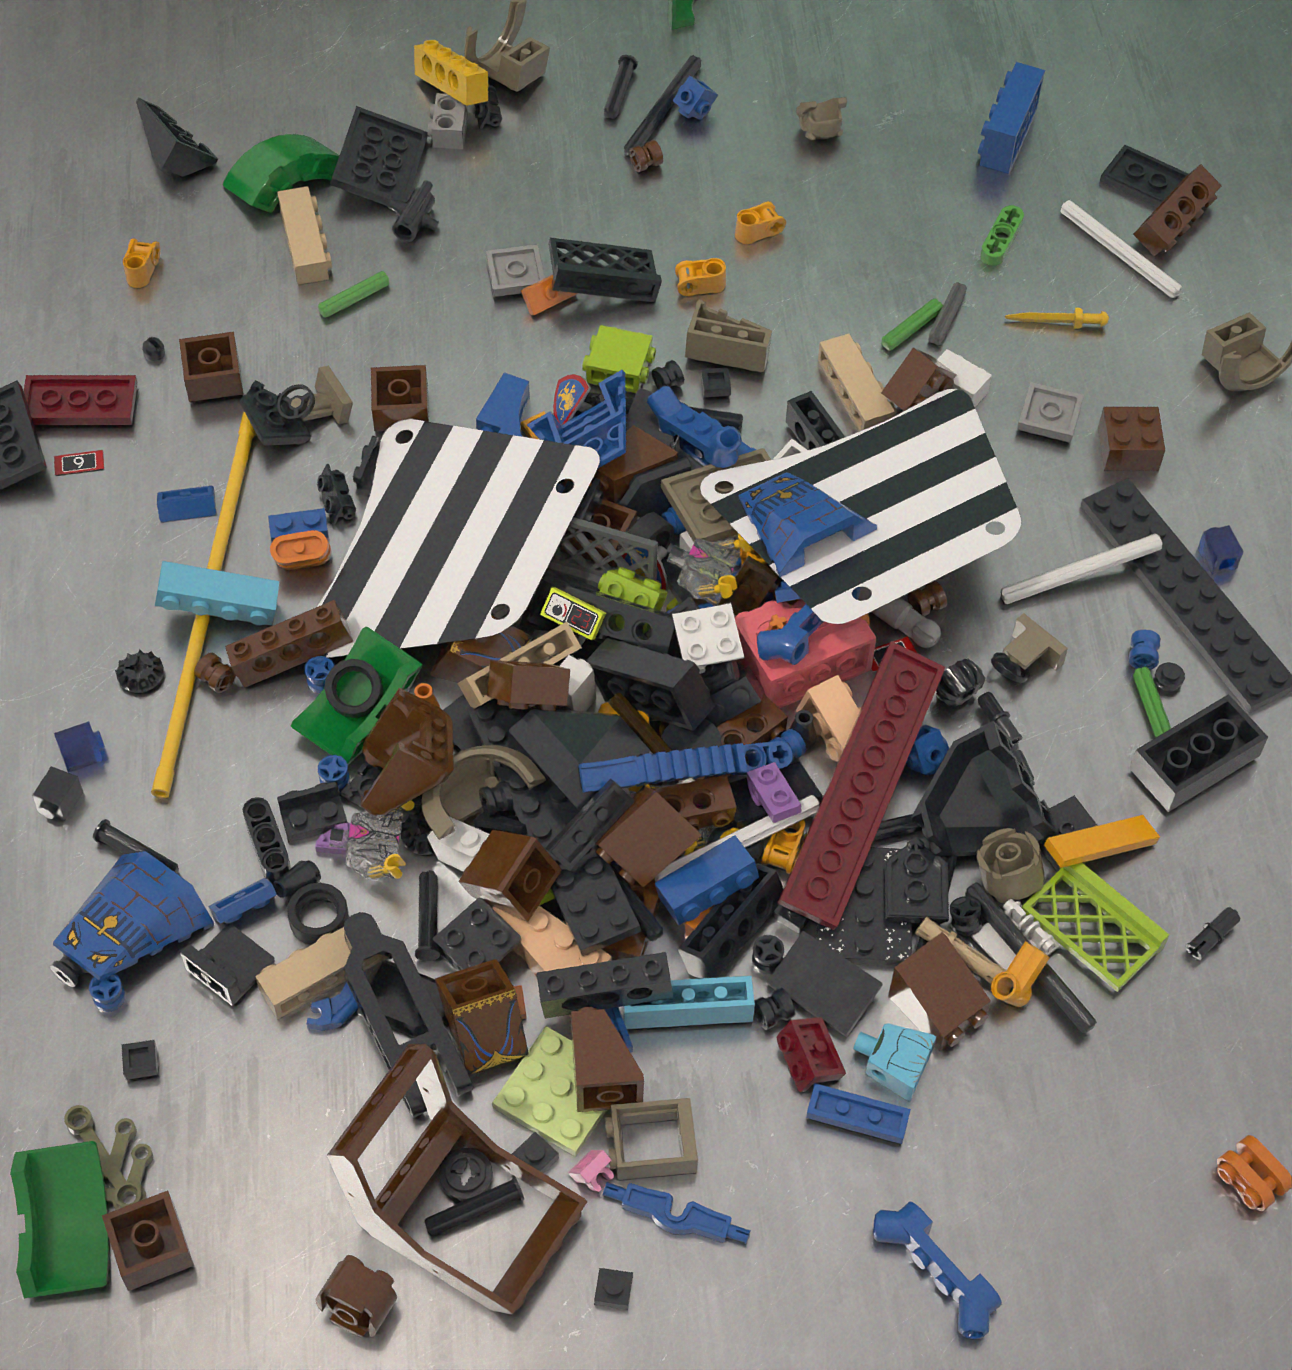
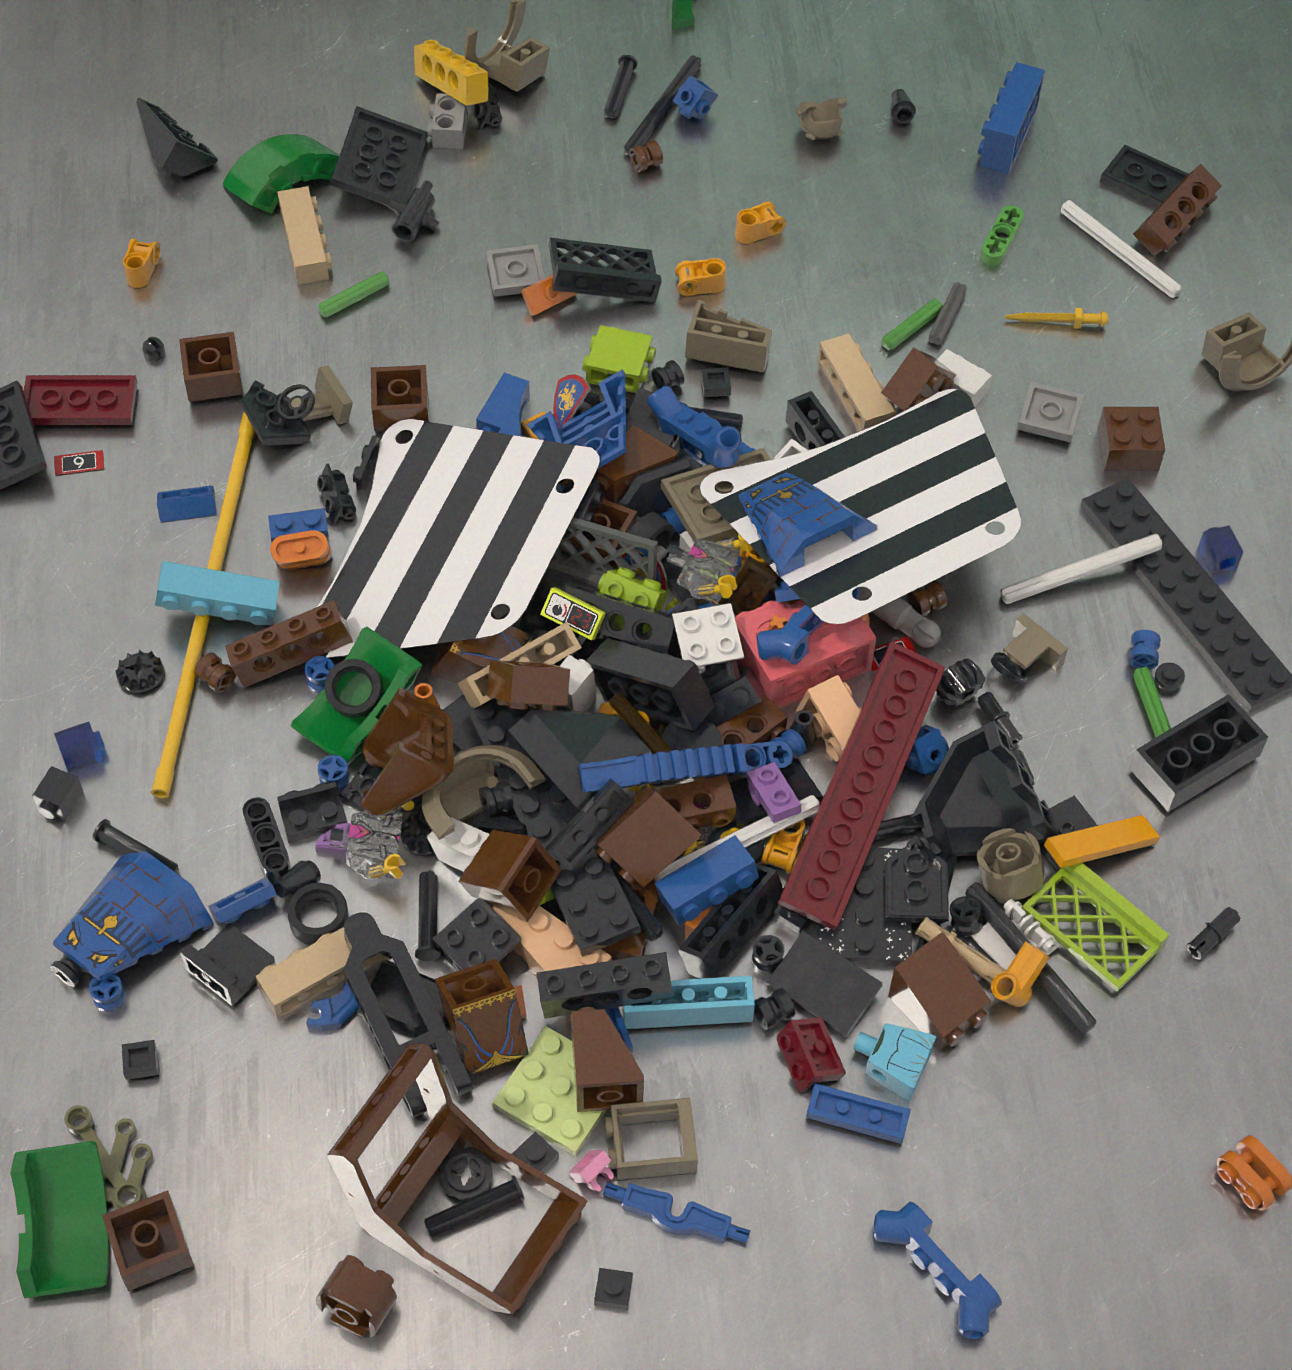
none -> black cone [891,89,916,124]

